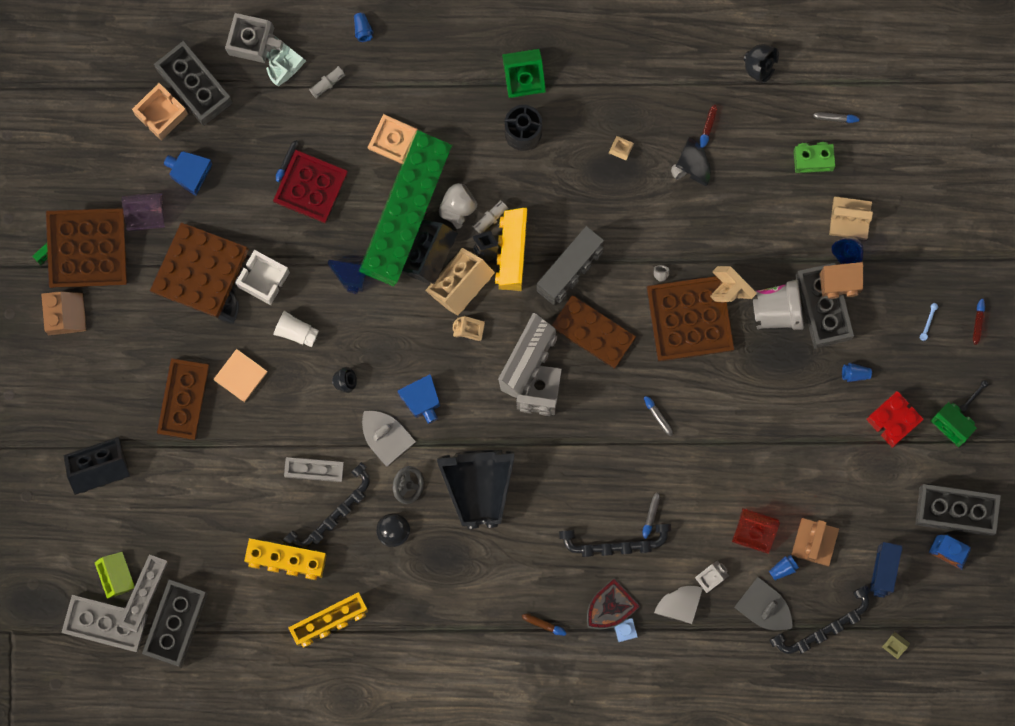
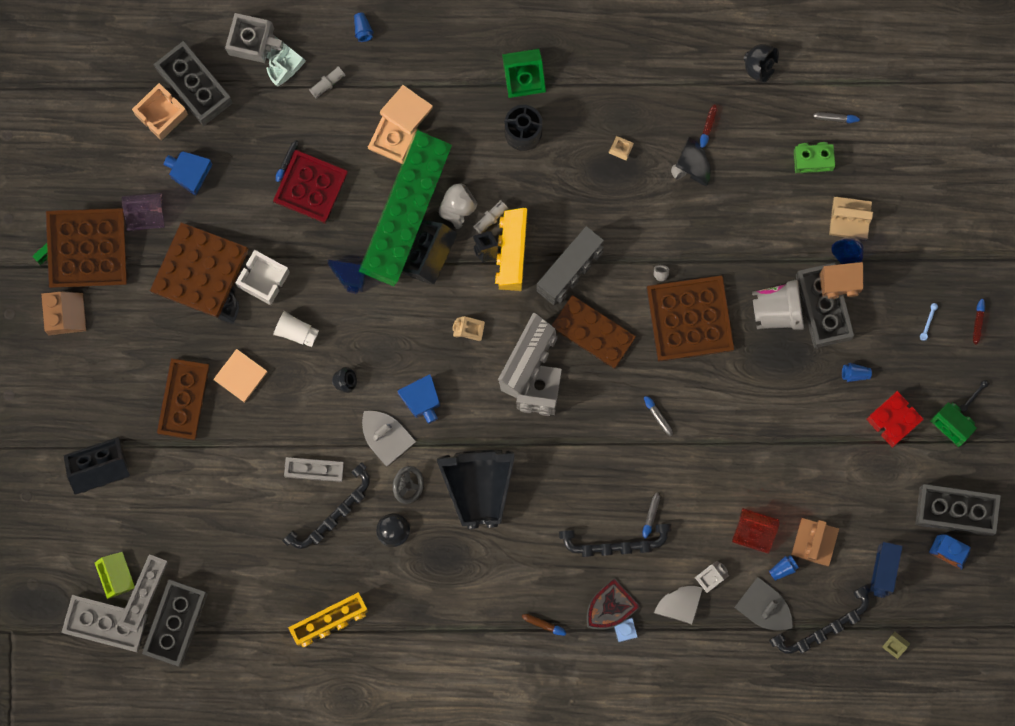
yellow brick [244,538,327,580] -> none
tan slope [425,248,495,316] -> none
tan bracket [710,266,757,302] -> none
none -> light nougat tile [380,85,433,135]

